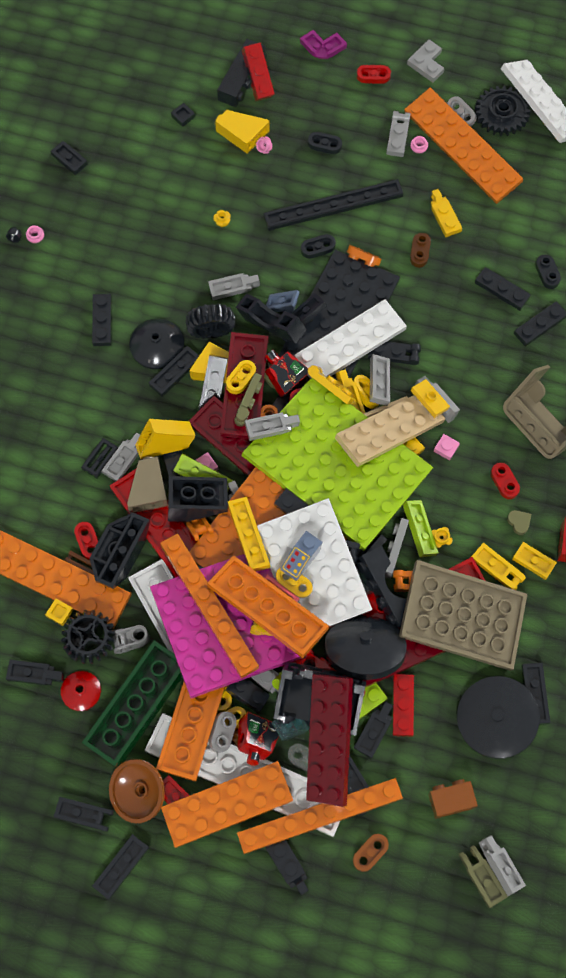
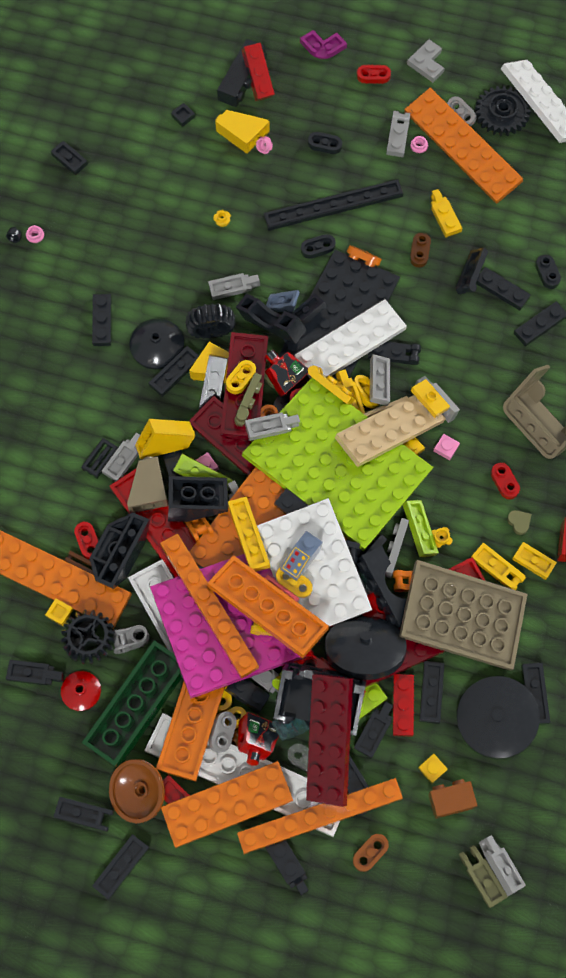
none -> yellow plate [418,754,448,784]
none -> black tile [419,661,445,724]
none -> black plate [456,247,488,295]

